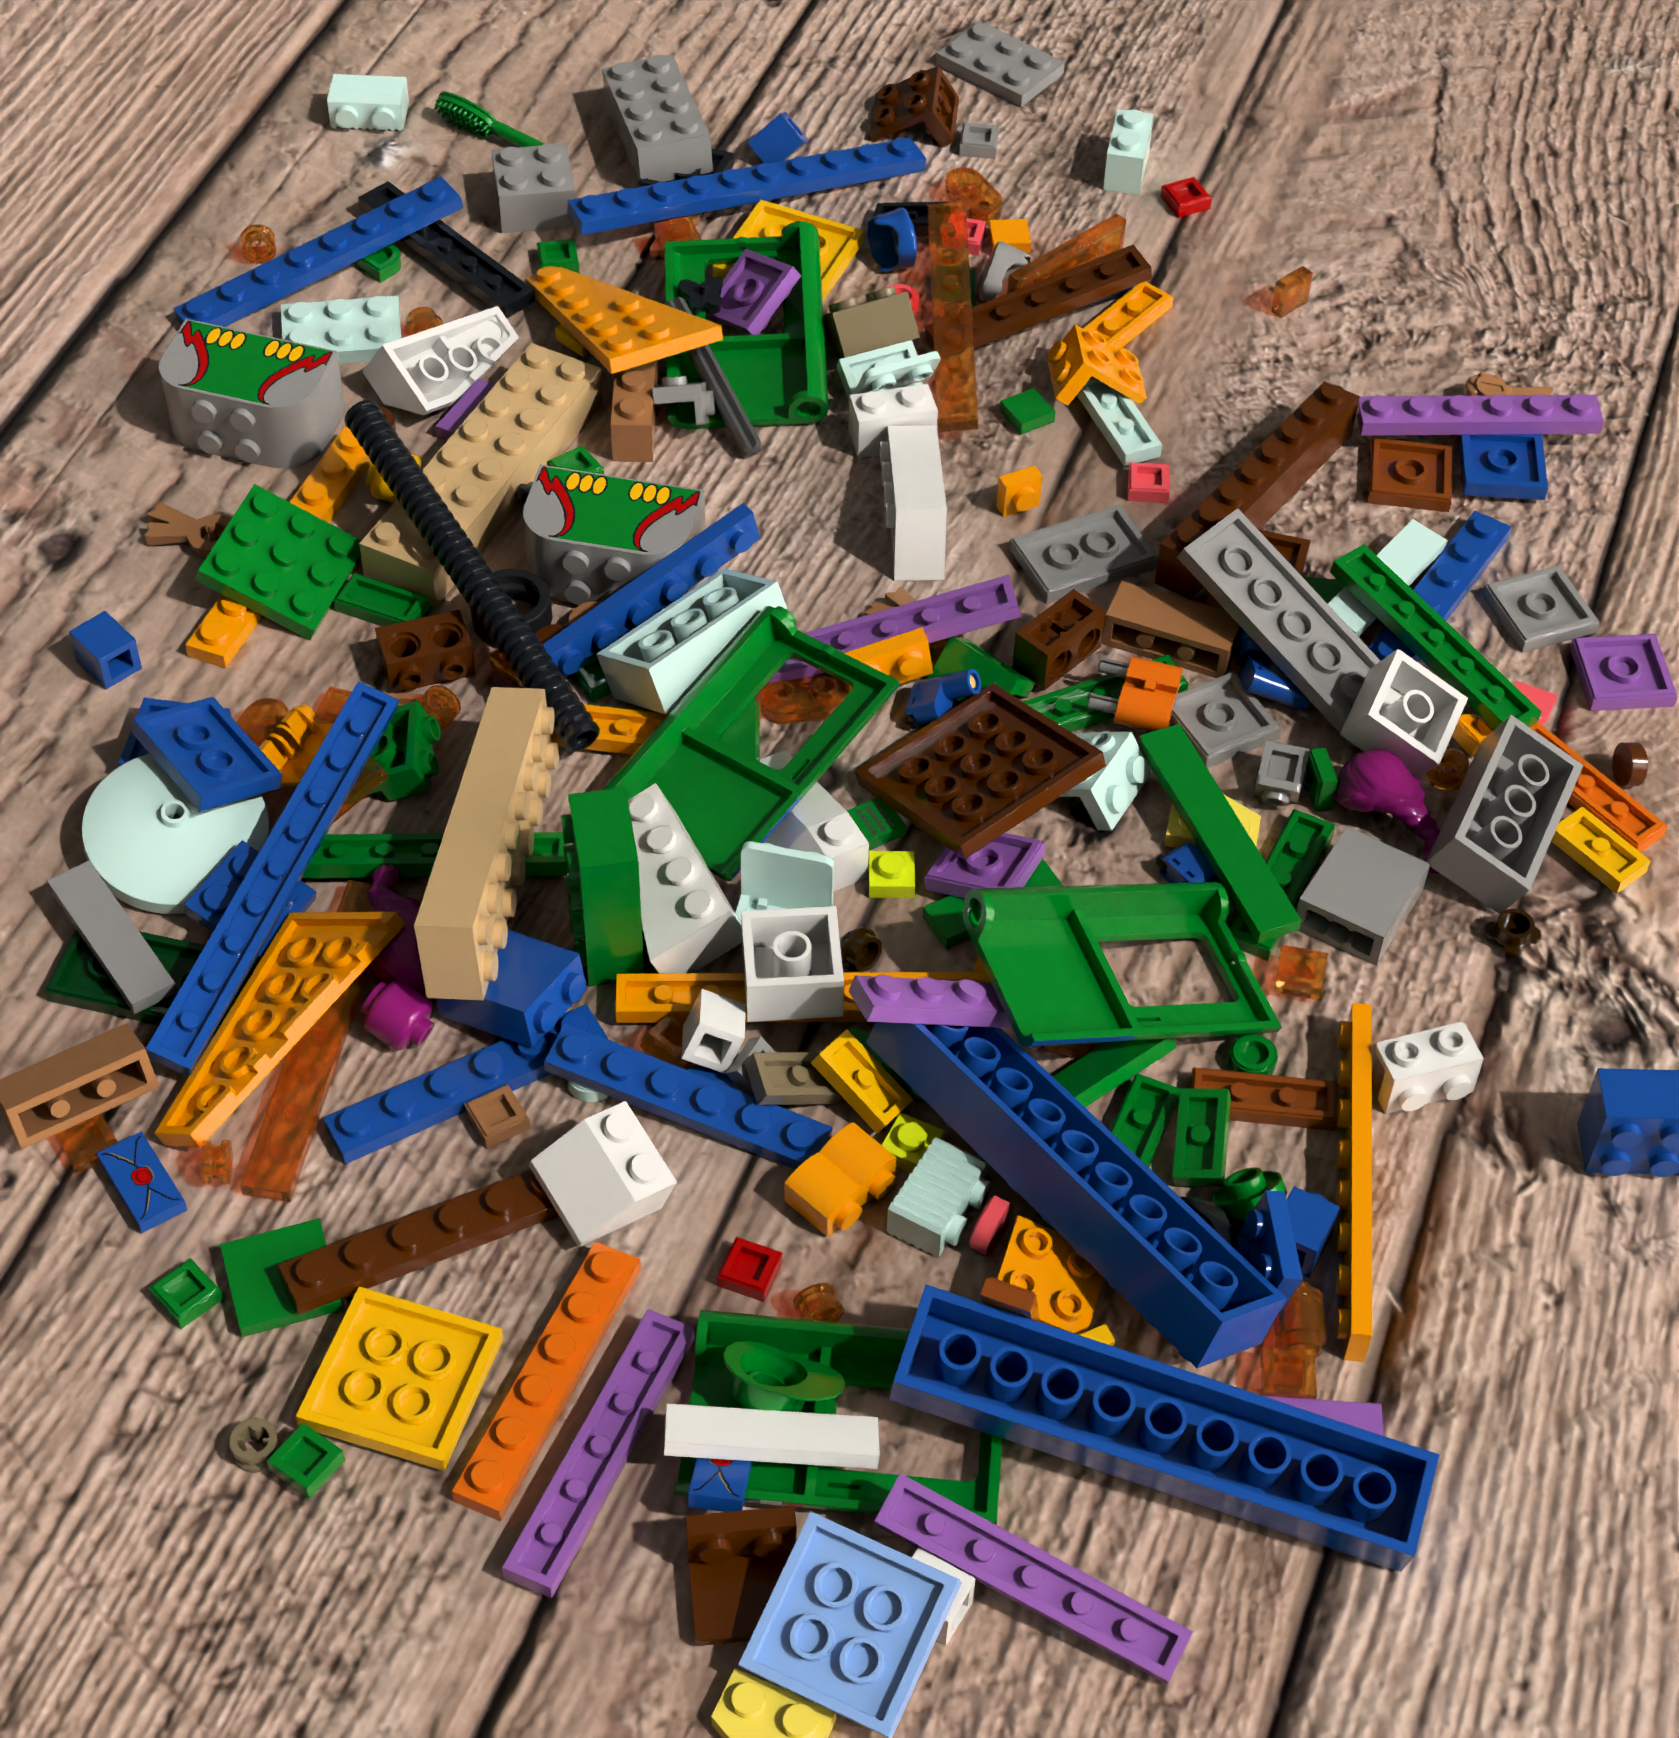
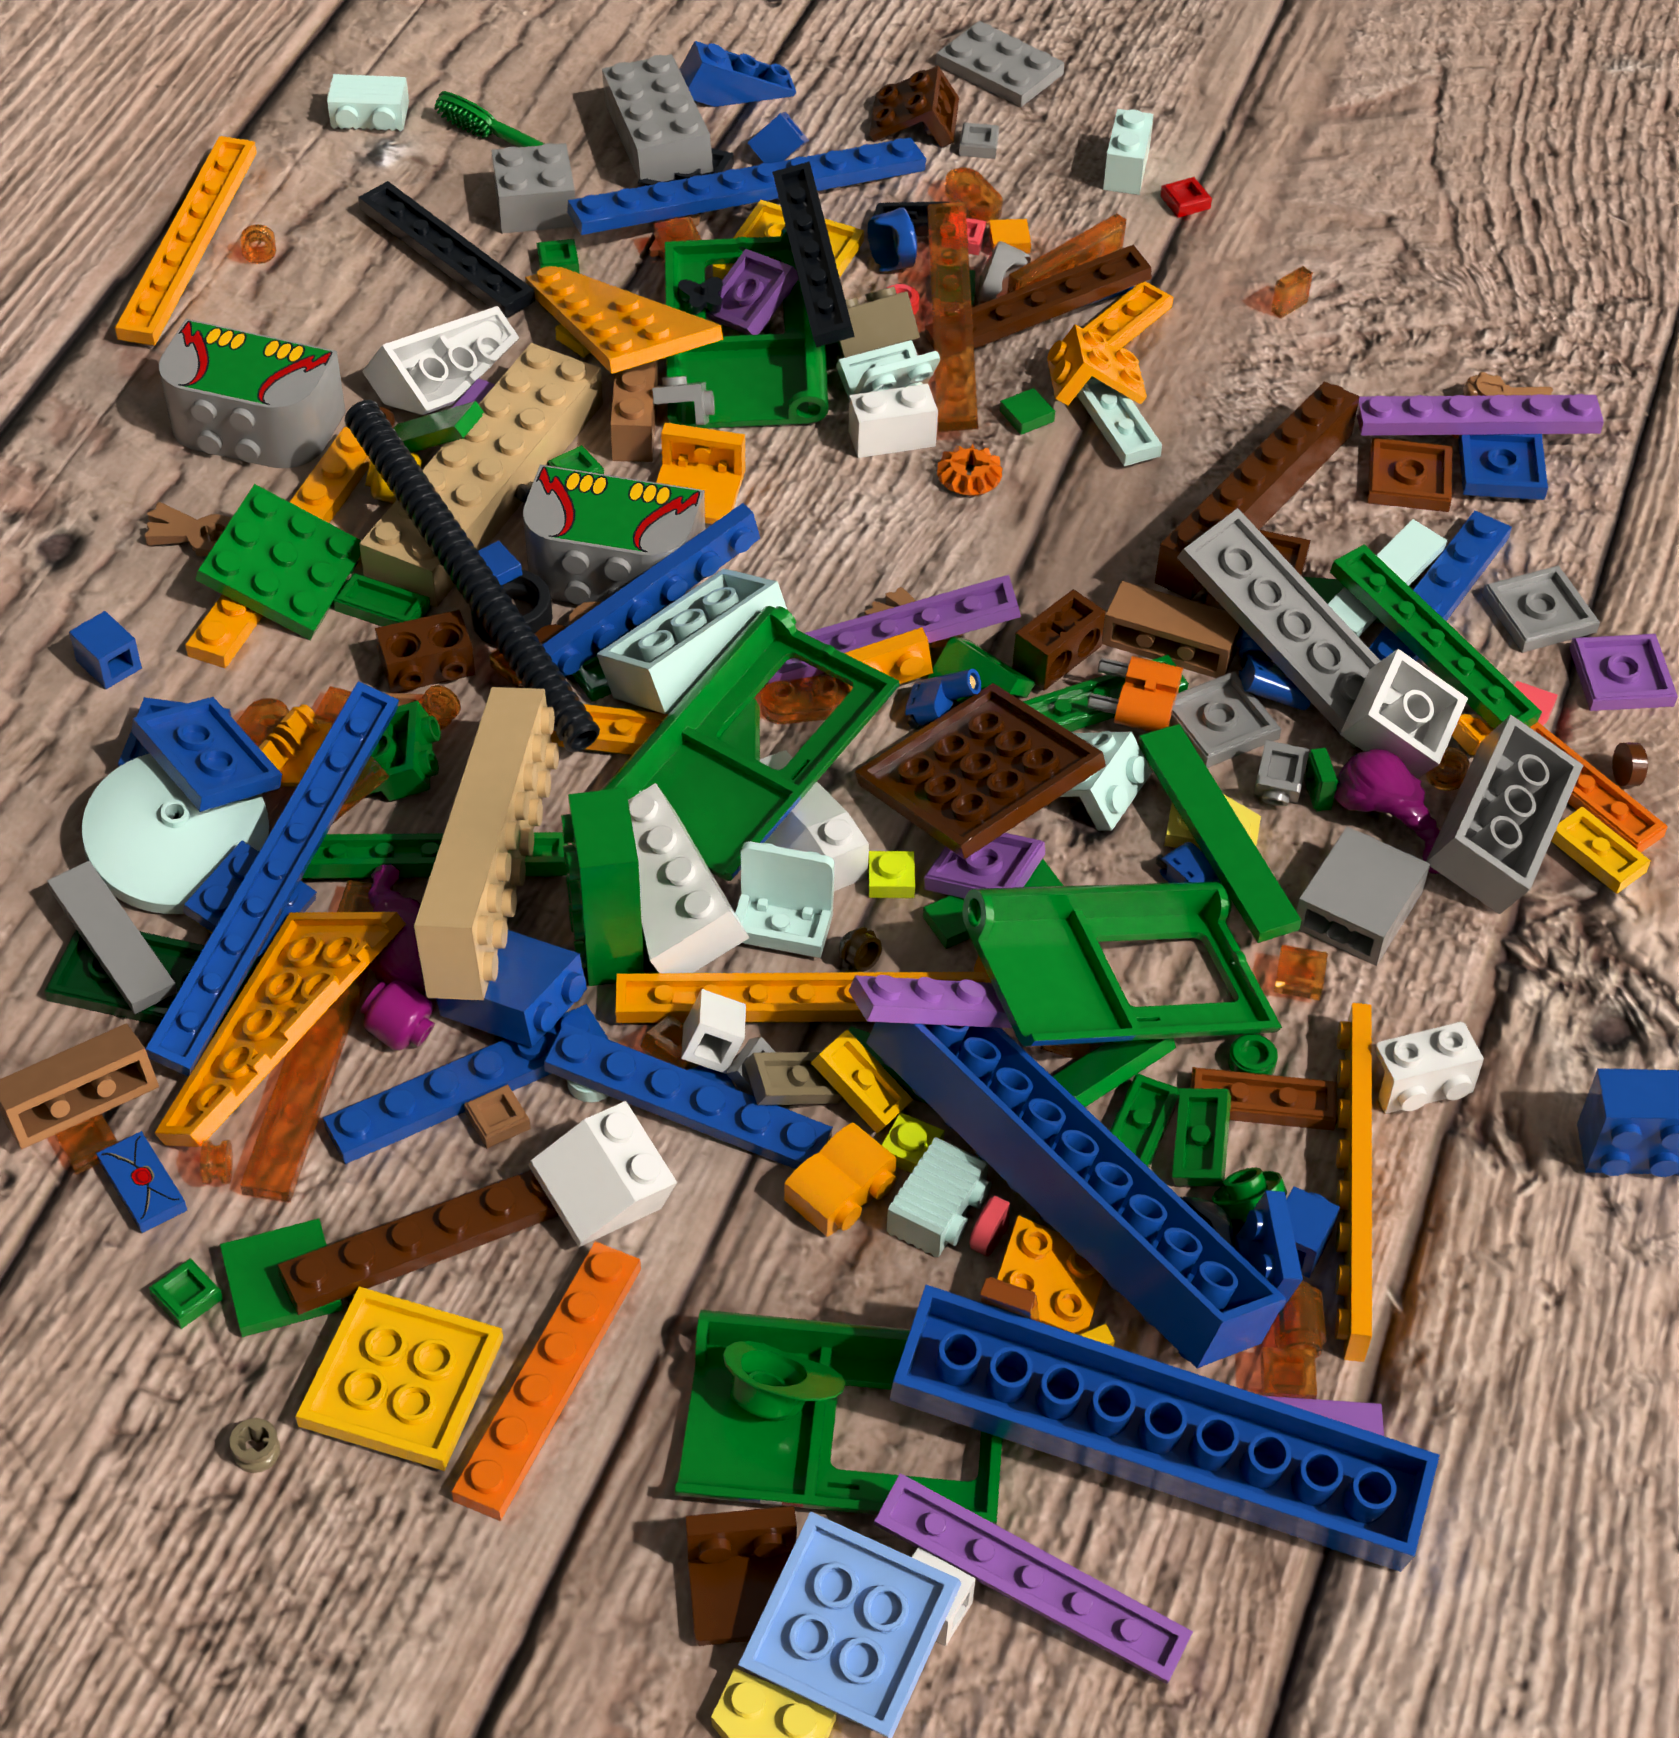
blue plate [173,176,463,327] -> none
green plate [267,1423,345,1499] -> none
light aqua plate [281,296,402,364] -> none
green tile [355,244,401,283] -> none
clear orange plate [405,307,443,336] -> none
medium lavender plate [502,1309,695,1598] -> none
white tile [664,1404,880,1469] -> none
dark grey axle [665,297,761,458] -> none
blue tile [688,1458,753,1512] -> none
red tile [717,1237,783,1302] -> none
white brick [741,906,844,1022] -> none
clear orange bush [793,1283,844,1322] -> none
green tile [847,797,906,851] -> none
white wedge [880,425,947,581] -> none
light orange plate [996,465,1043,517] -> none
light grey tile [1009,504,1158,604] -> none
coral tile [1127,462,1170,503] -> none
green tile [1230,809,1335,961] -> none
dark brown plate [1485,909,1541,956] -> none
none -> light orange plate [115,136,257,346]
none -> green tile [394,401,484,453]
none -> blue tile [478,541,523,585]
none -> light orange bracket [656,422,745,524]
none -> blue slope [679,41,796,107]
none -> black plate [772,161,855,347]
none -> orange gear [937,444,1003,495]

